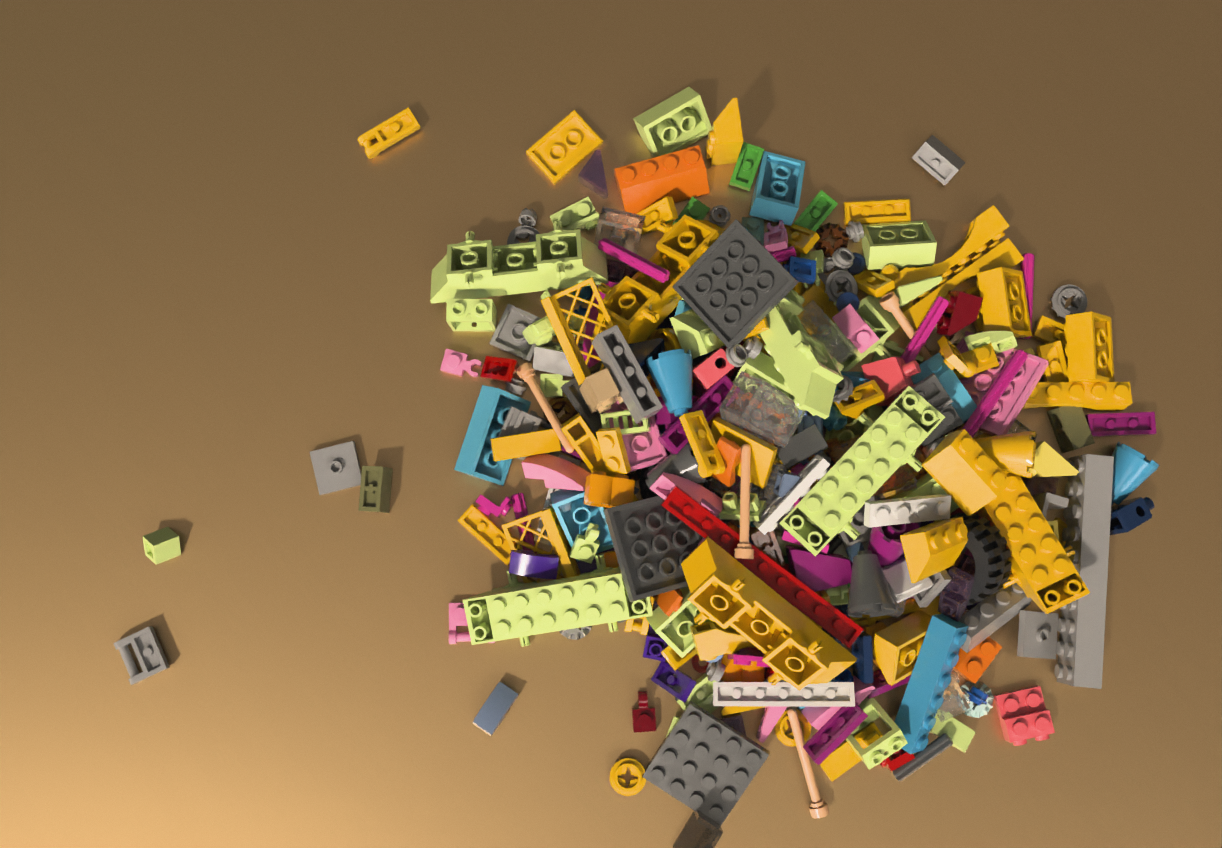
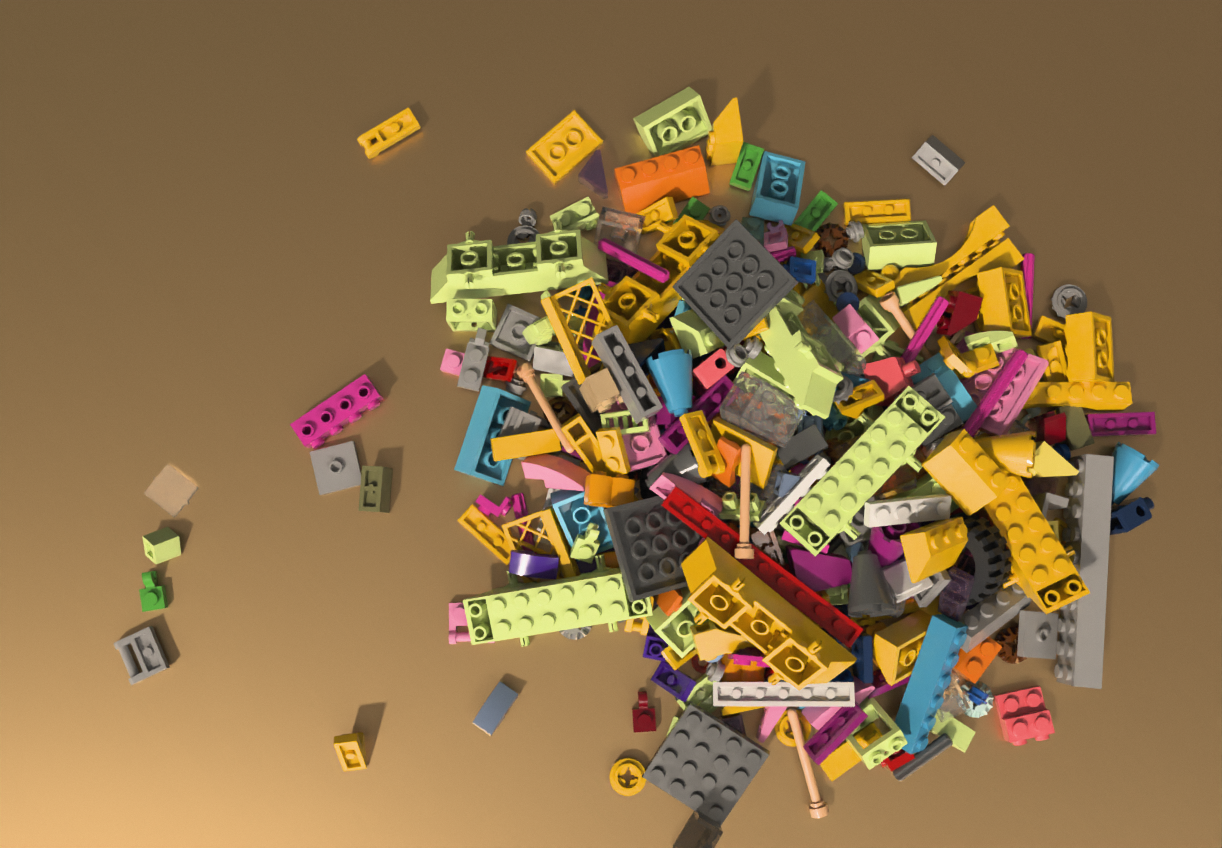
none -> bright green plate [139,571,168,612]
none -> clear piece [144,464,199,517]
none -> dark pink brick [290,374,384,449]
none -> yellow slope [333,732,367,771]
none -> light grey hinge [457,328,490,392]
none -> clear plate [844,354,866,376]
none -> reddish brown gear [995,627,1027,664]
none -> light aqua hand [1014,407,1041,430]
none -> dark red slope [1028,410,1066,445]
none -> blue plate [1052,443,1071,461]

